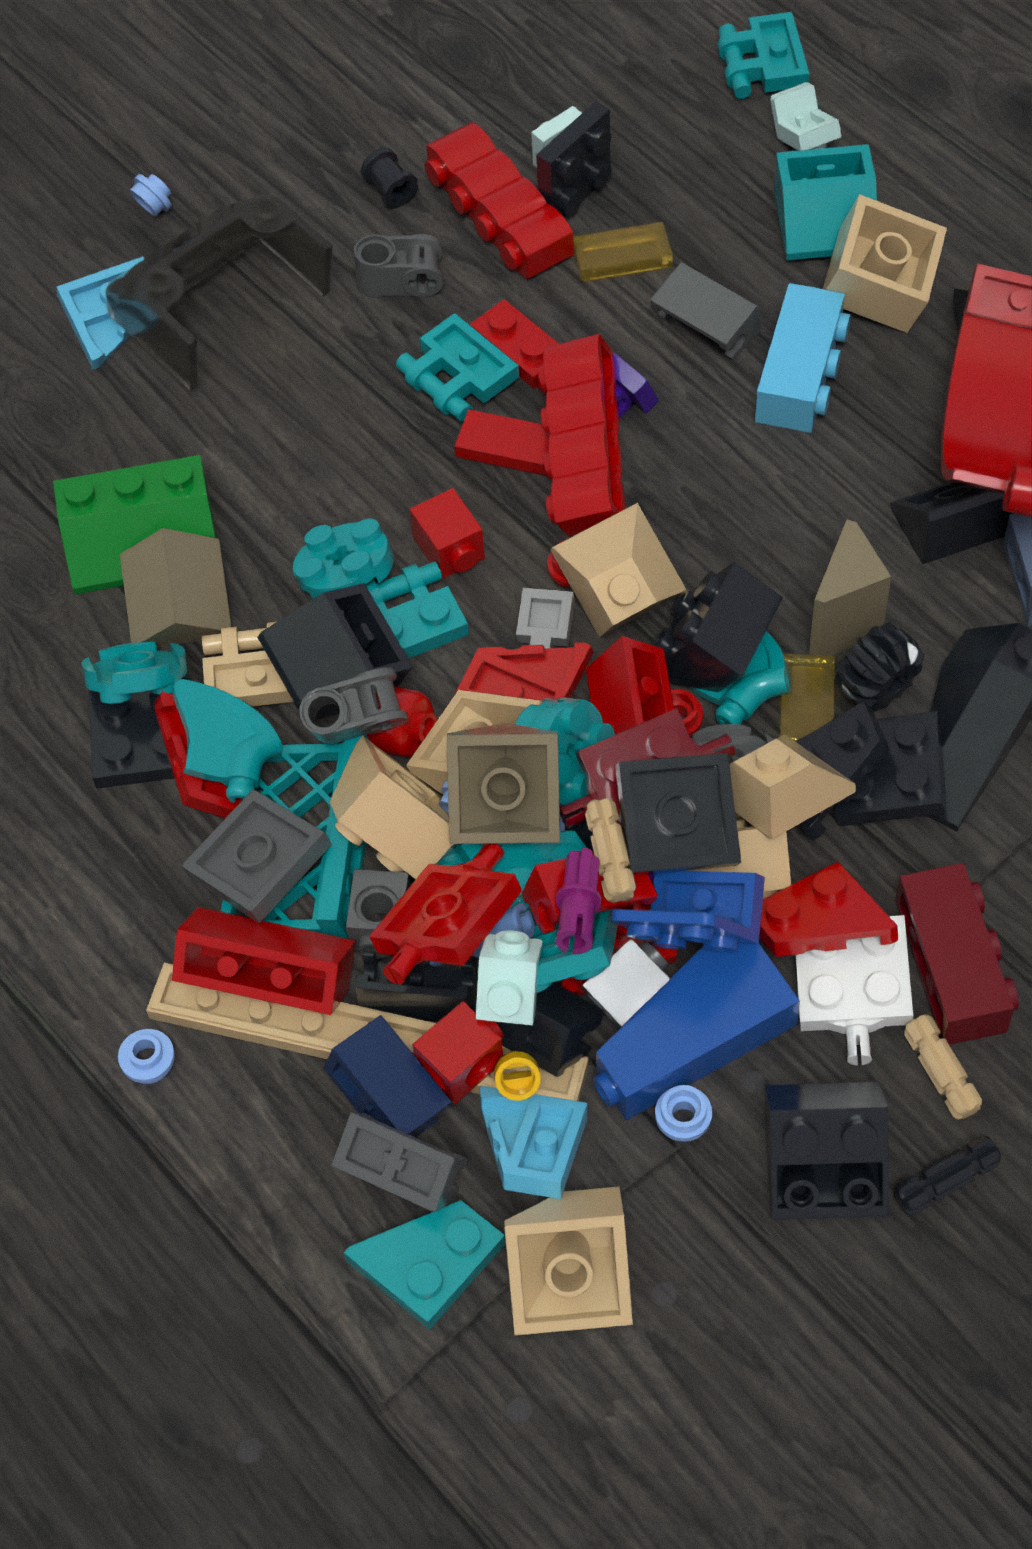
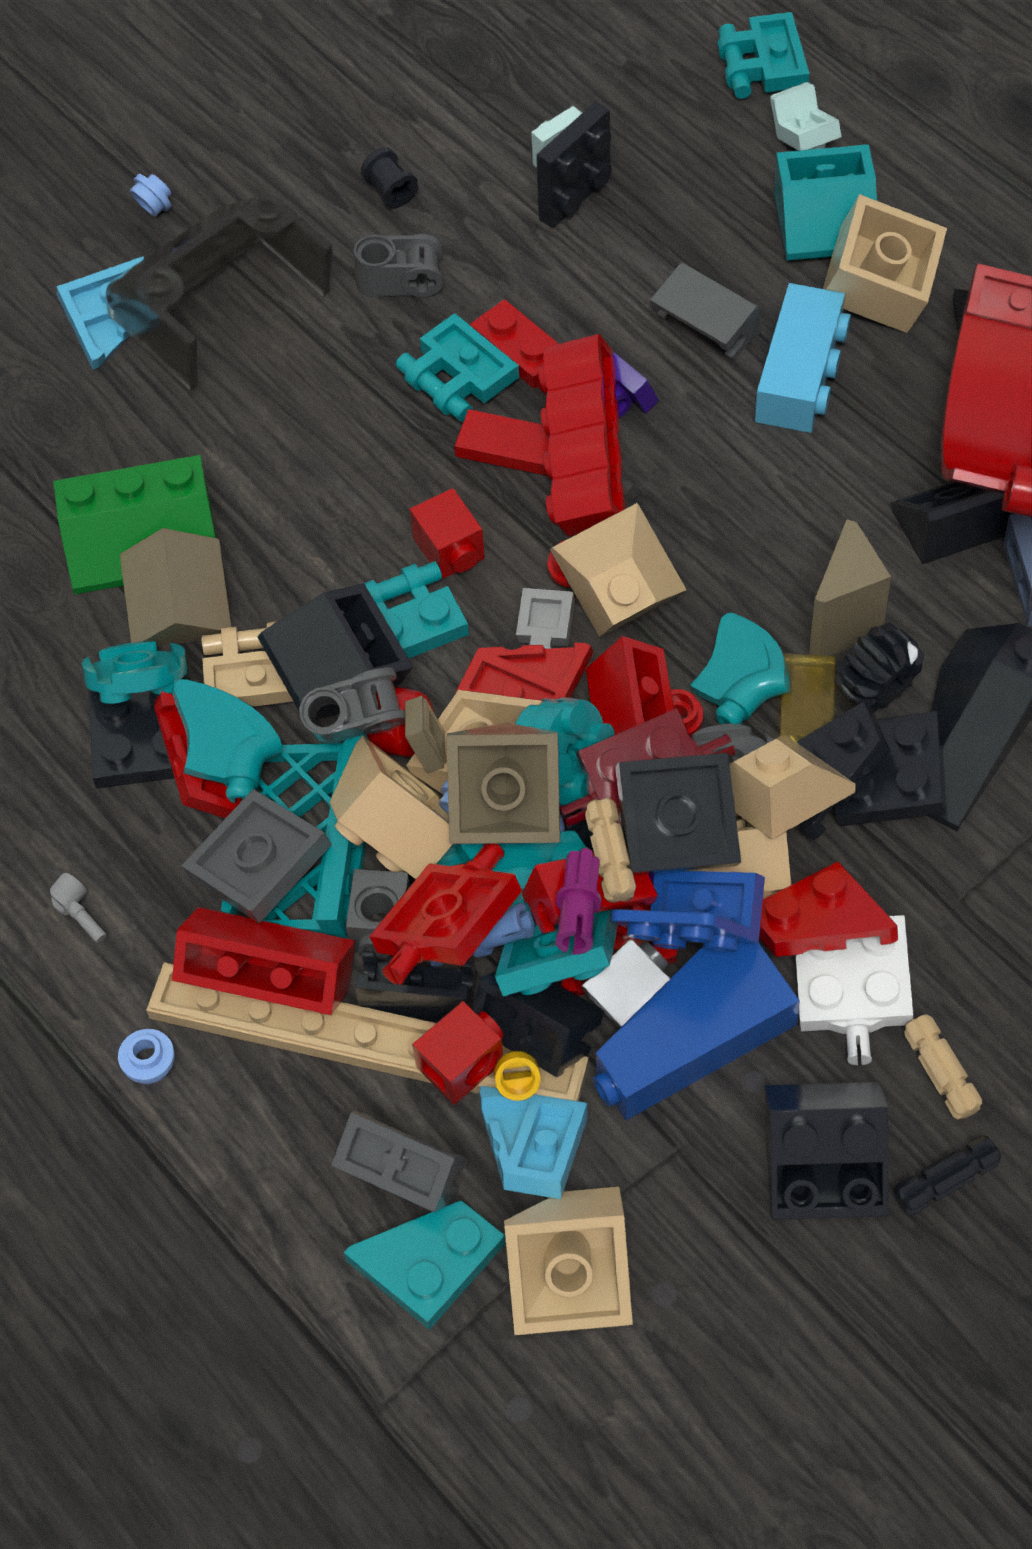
teal plate [293,519,394,599] -> none
dark blue hinge [323,1015,452,1138] -> none
red brick [424,122,574,279] -> none
light aqua bracket [476,930,543,1025] -> none
clear yellow tile [573,222,673,282] -> none
black slope [652,562,783,692] -> none
light blue plate [655,1085,712,1142] -> none
dark red brick [895,863,1019,1045] -> none
none -> light grey hand [50,873,107,944]
none -> dark tan tile [405,696,446,773]

